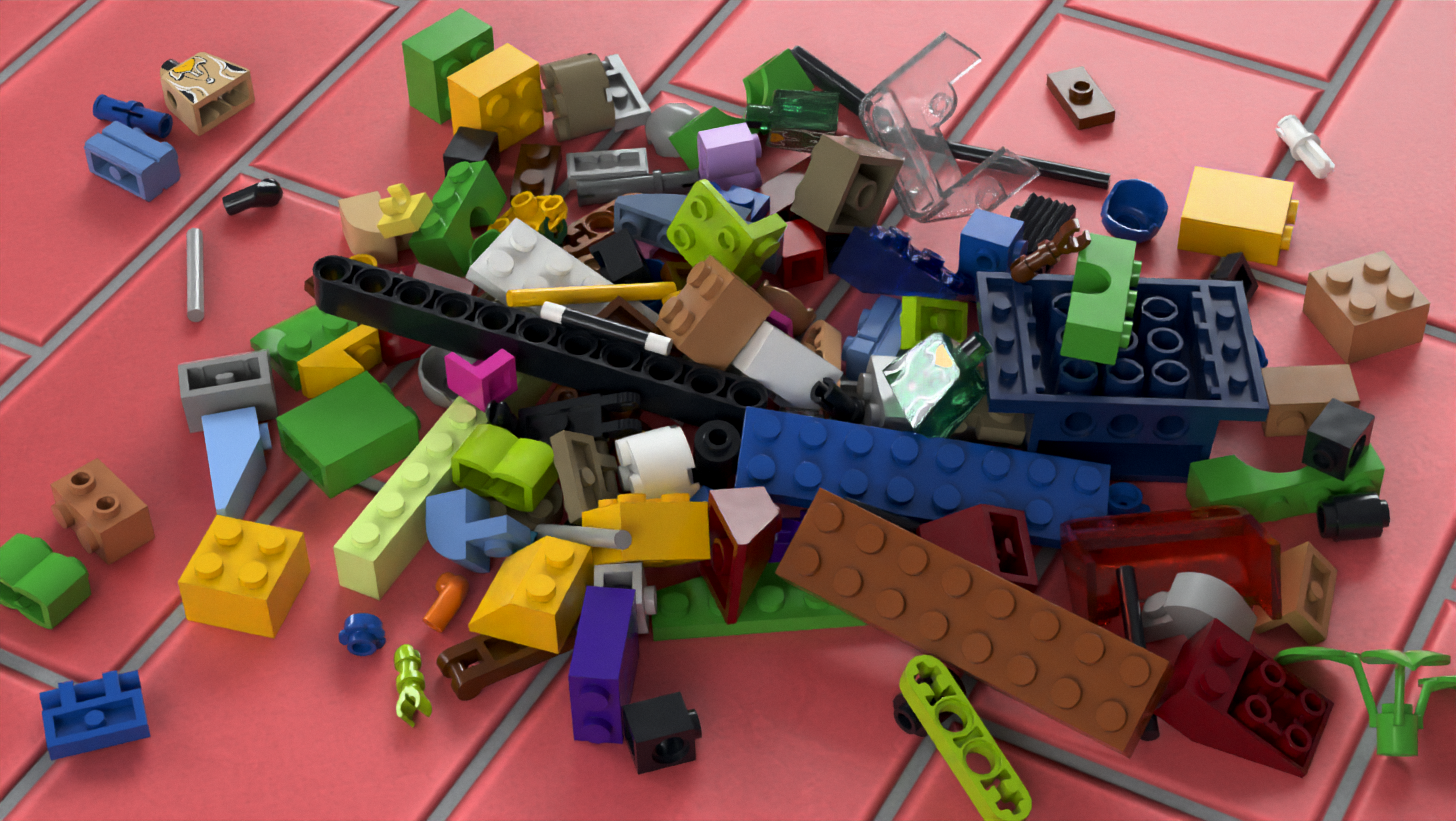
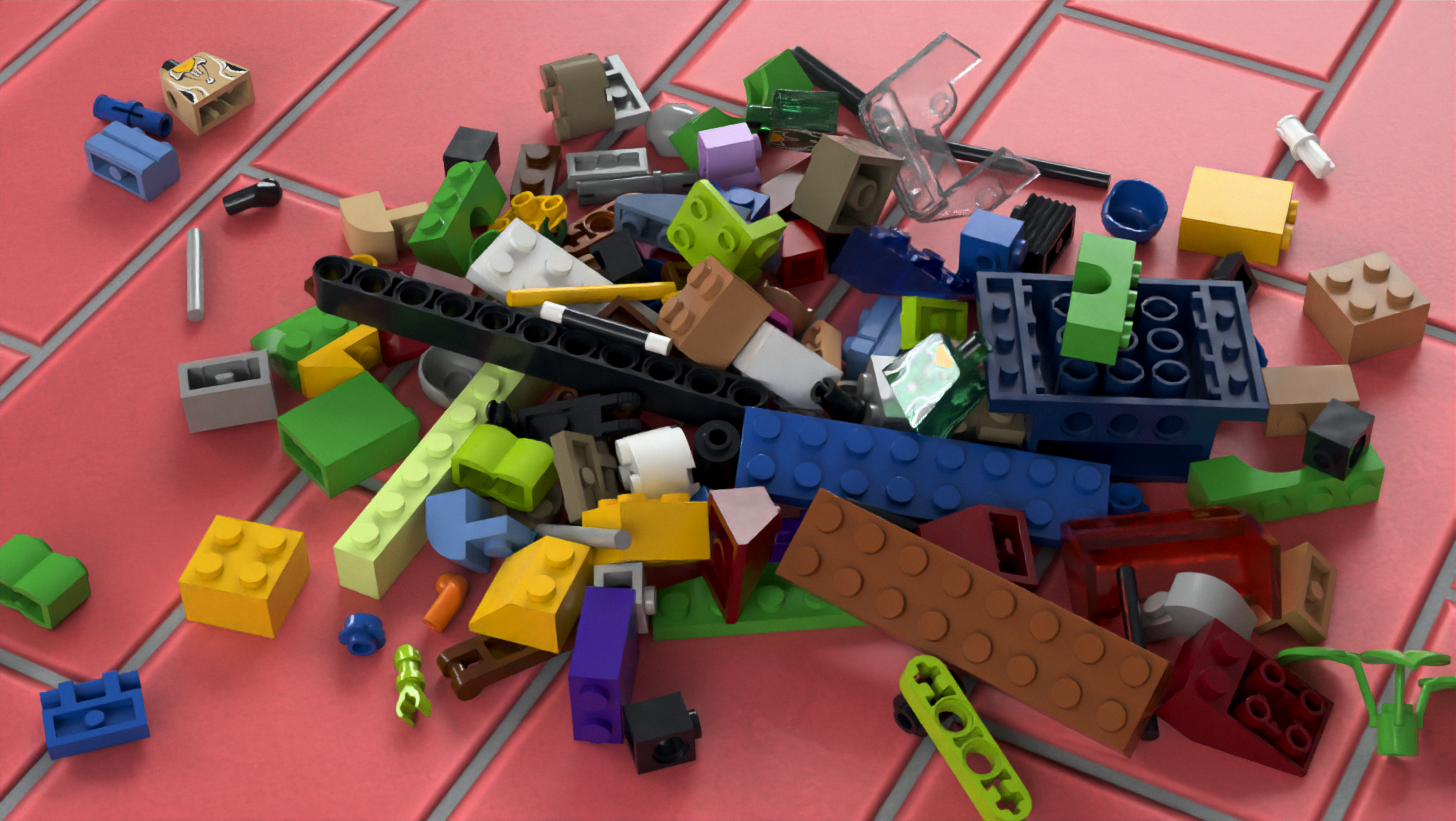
nougat brick [50,458,155,565] -> none
light blue slope [201,406,272,520] -> none
light yellow tile [377,183,434,239] -> none
bright green brick [402,8,494,125] -> none
dark pink panel [444,349,518,413] -> none
yellow brick [447,43,544,152] -> none
reddish brown piece [1010,218,1091,283] -> none
plate [1046,66,1115,130] -> none
black brick [1316,491,1390,542] -> none

